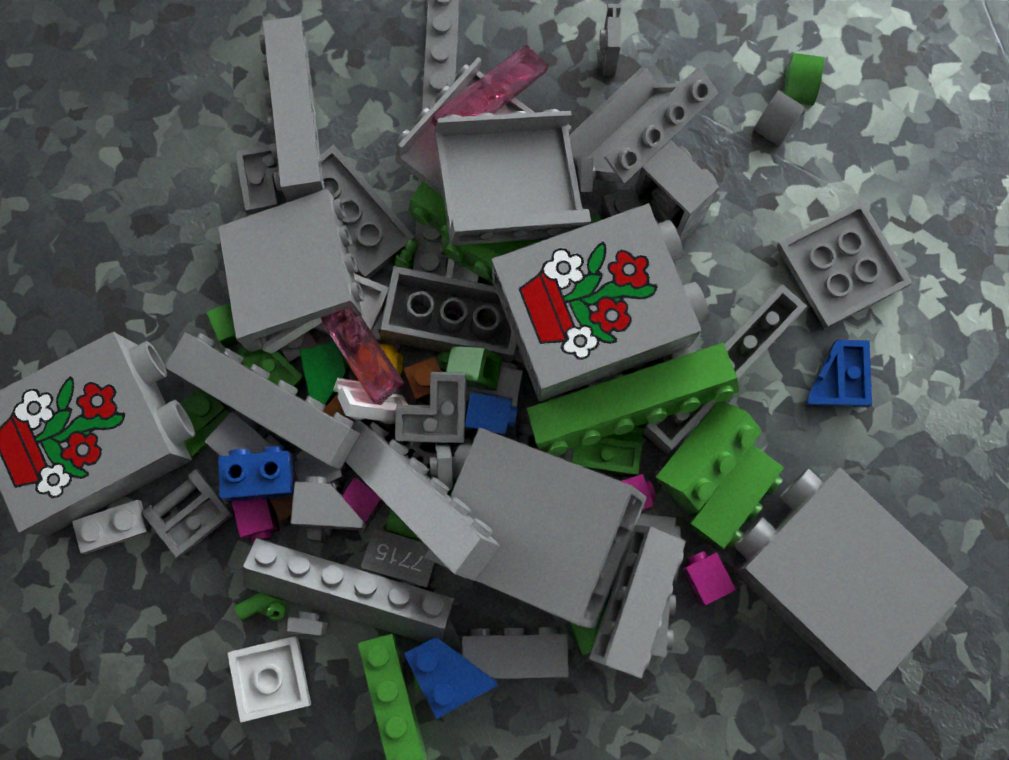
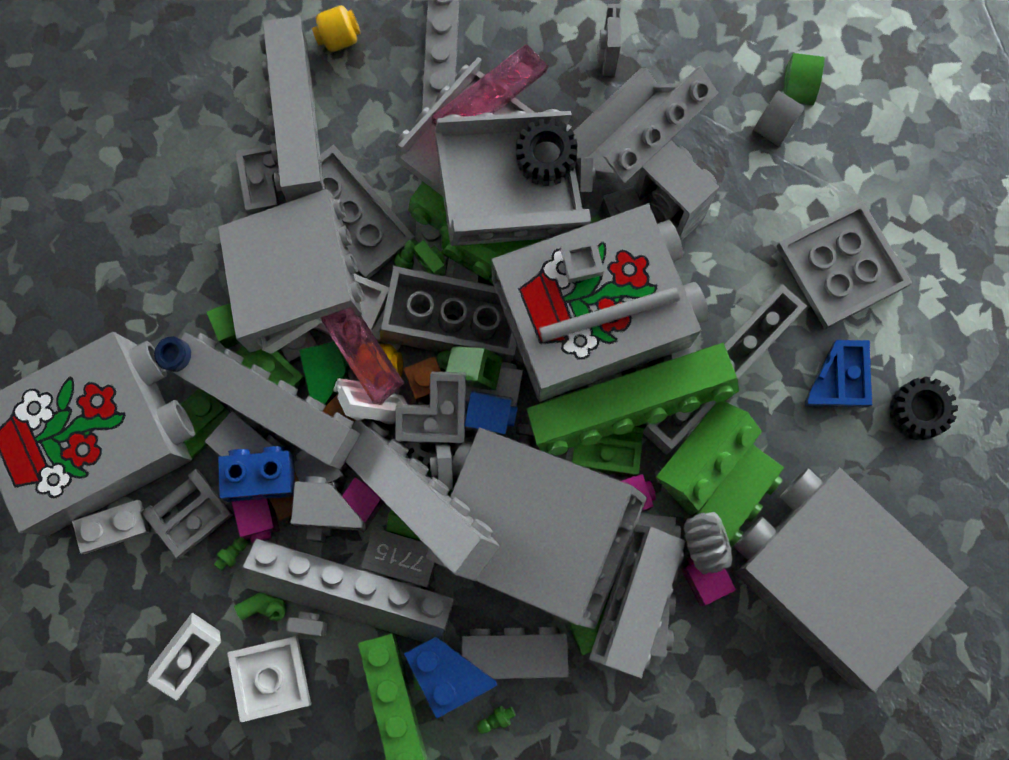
none -> white brick [147,613,221,701]
none -> dark blue tile [154,336,191,372]
none -> bright green piece [214,537,248,571]
none -> yellow head [312,6,361,52]
none -> bright green plate [413,240,446,276]
none -> bright green piece [477,706,516,734]
none -> black tyre [516,118,578,186]
none -> light grey bar [539,287,680,342]
none -> light grey plate [560,238,604,283]
none -> light grey gear [684,512,733,574]
none -> black tyre [889,377,958,440]

